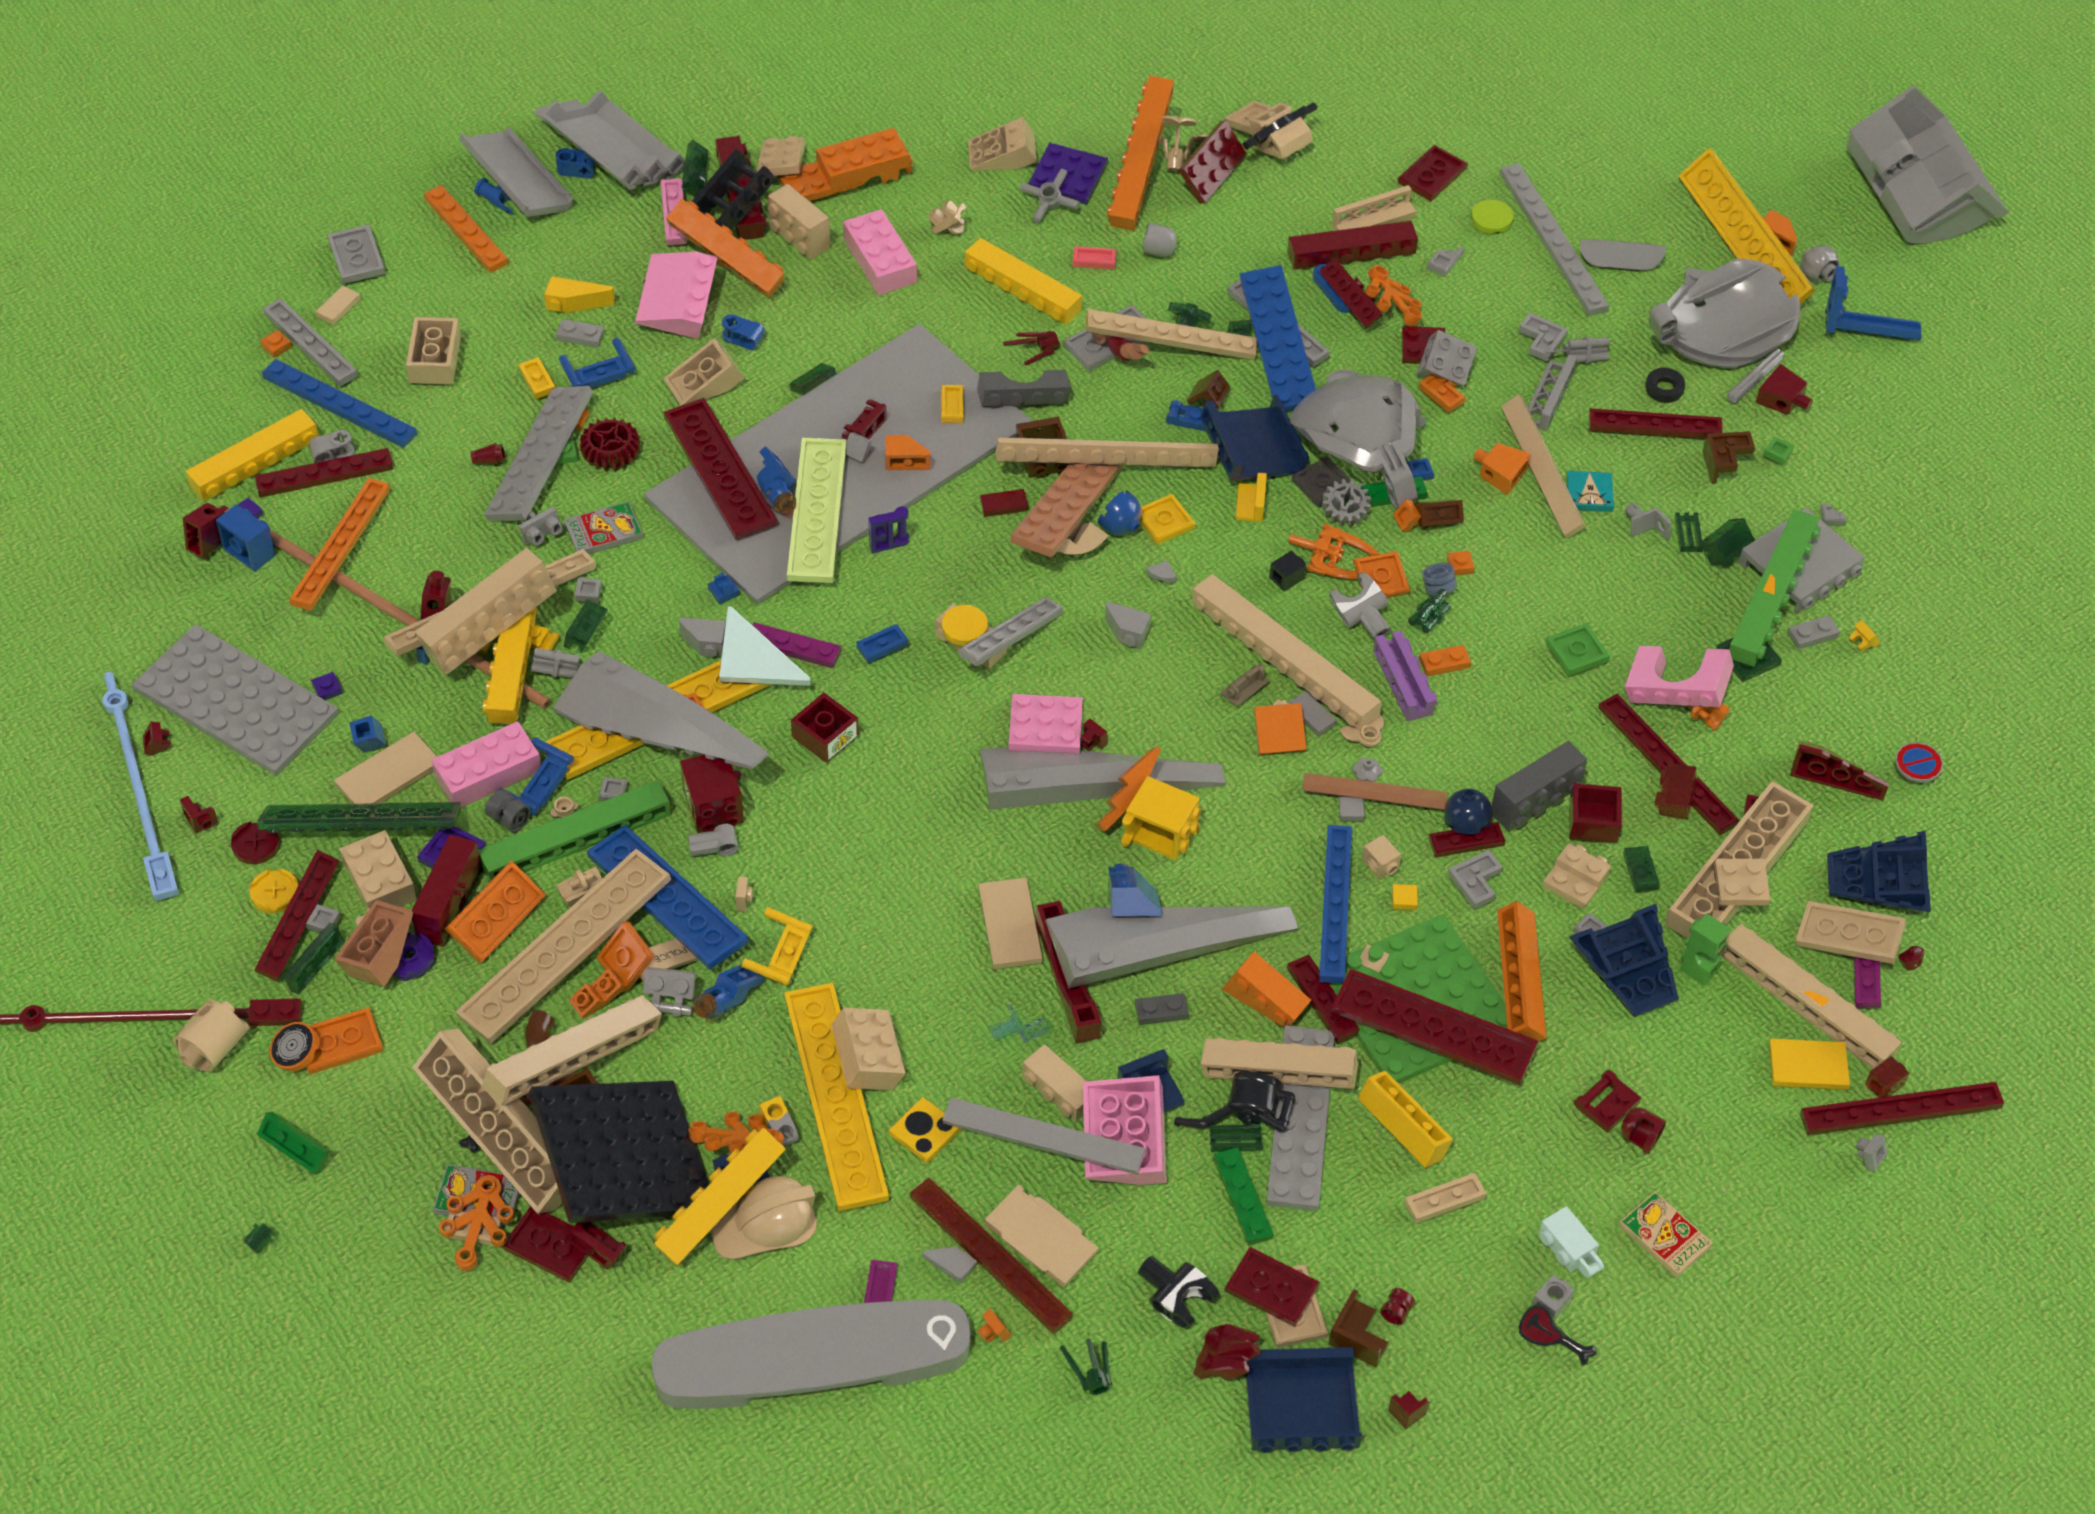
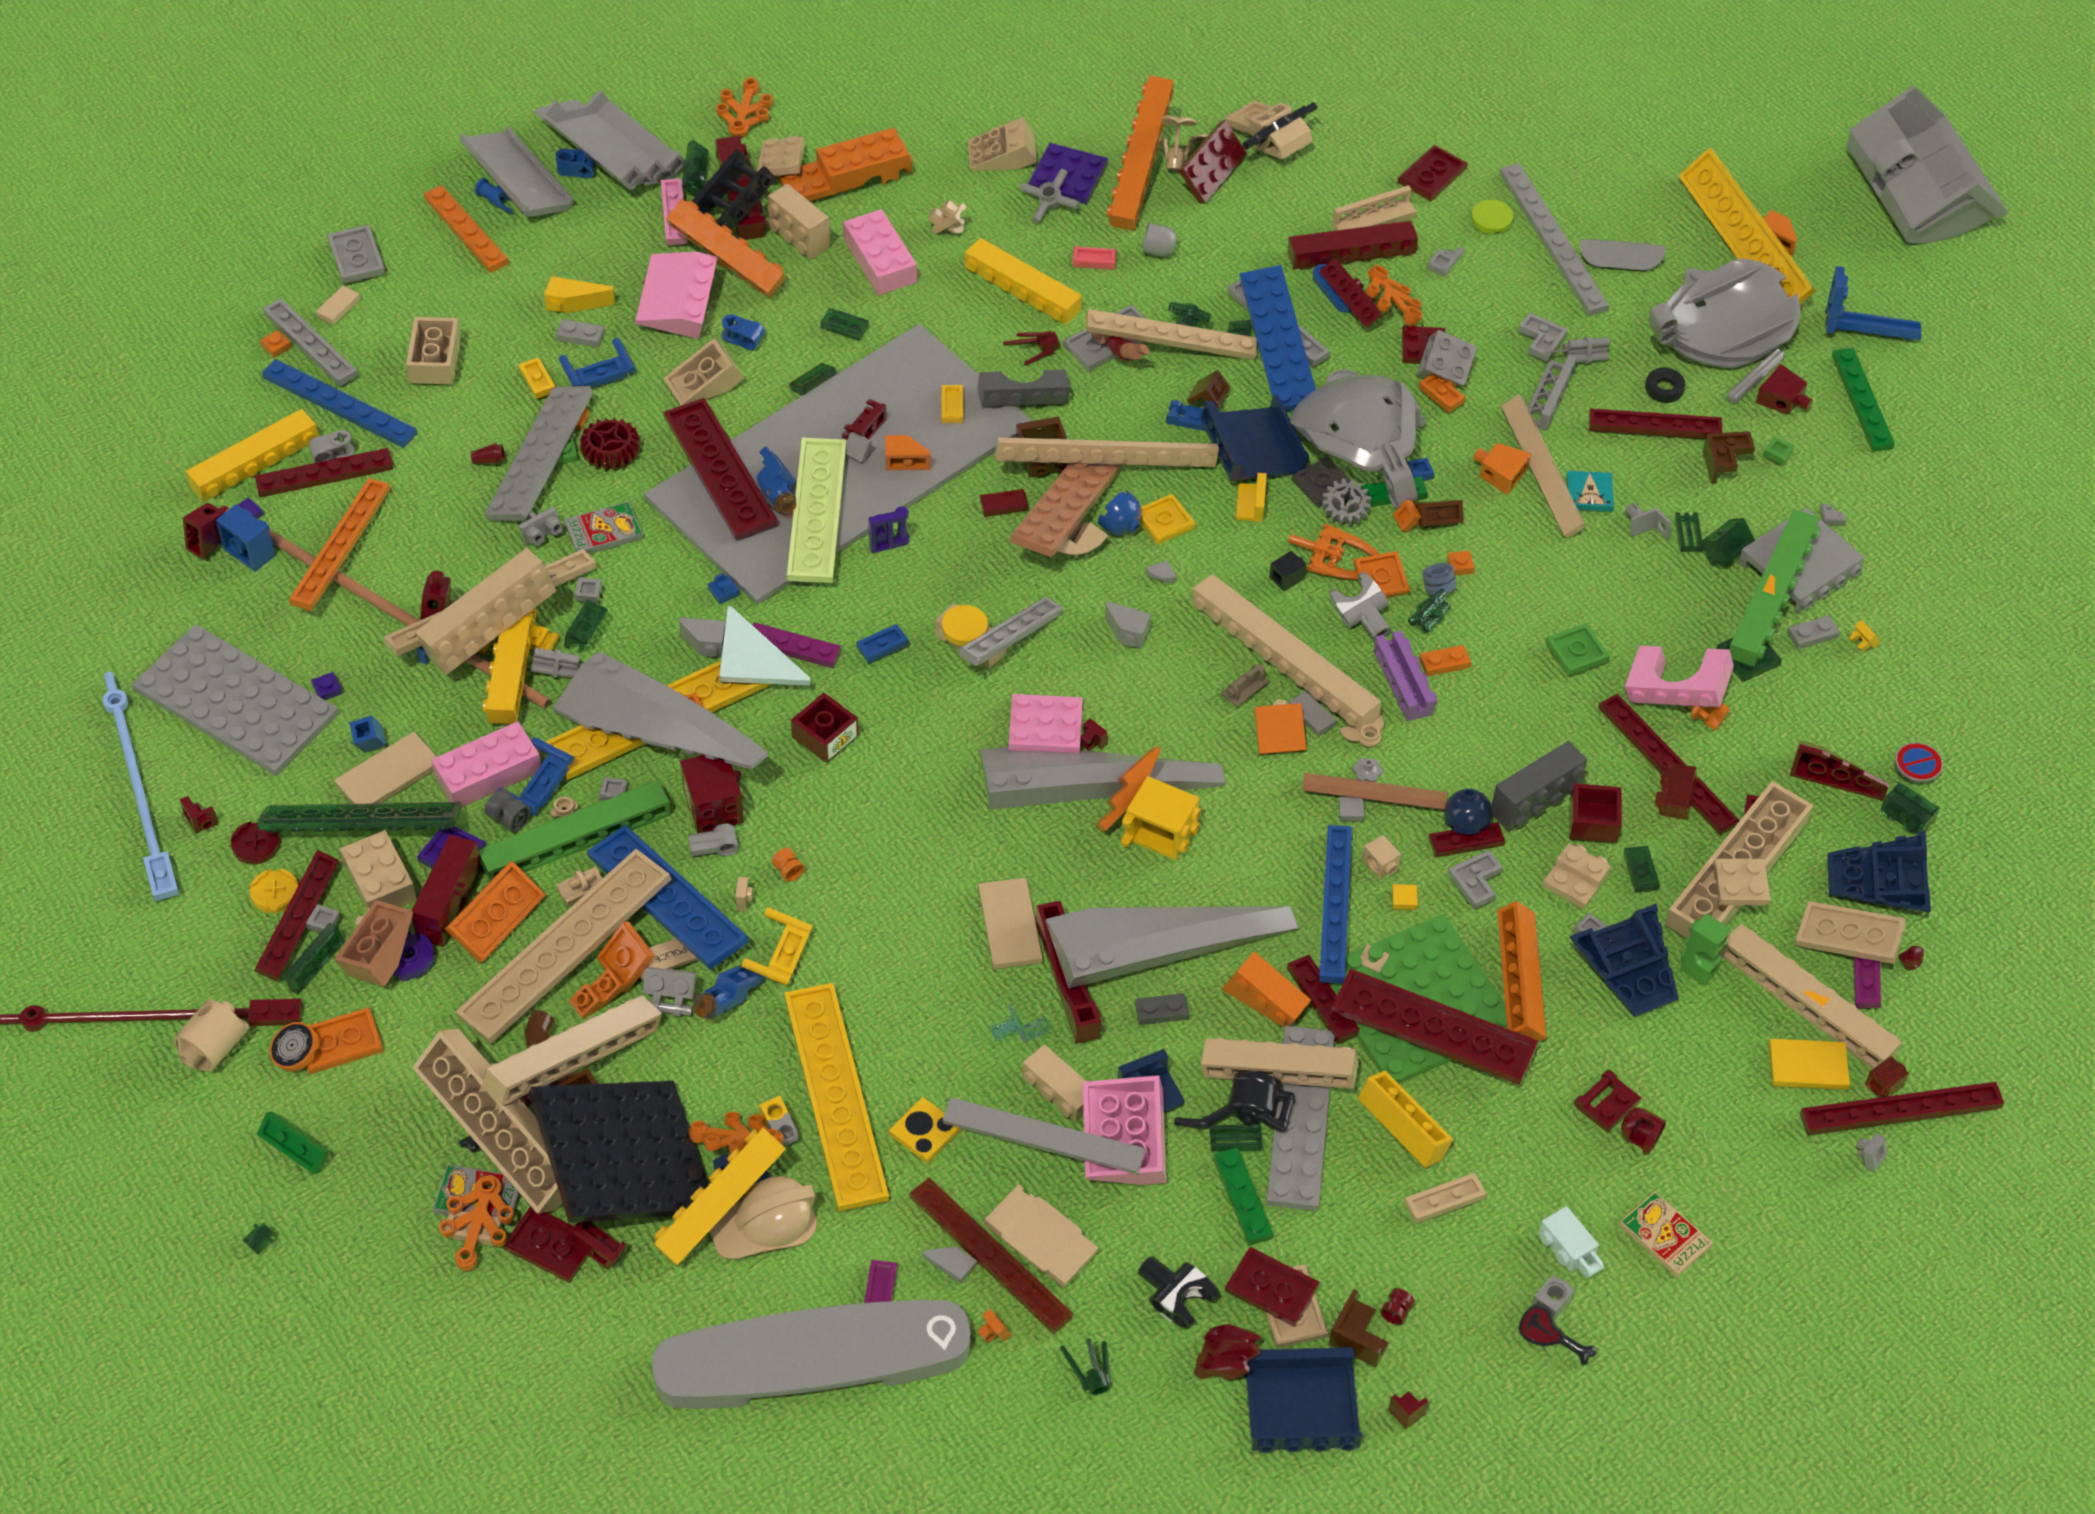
dark red tile [142,721,171,756] -> none
tan brick [832,1007,905,1090] -> none
slope [1108,864,1162,916] -> none
light grey plant [1800,245,1840,284] -> none
none -> orange plant [716,77,773,138]
none -> orange wheel [771,848,805,882]
none -> clear green plate [820,308,869,341]
none -> green plate [1832,348,1895,452]
none -> clear green brick [1880,782,1940,834]

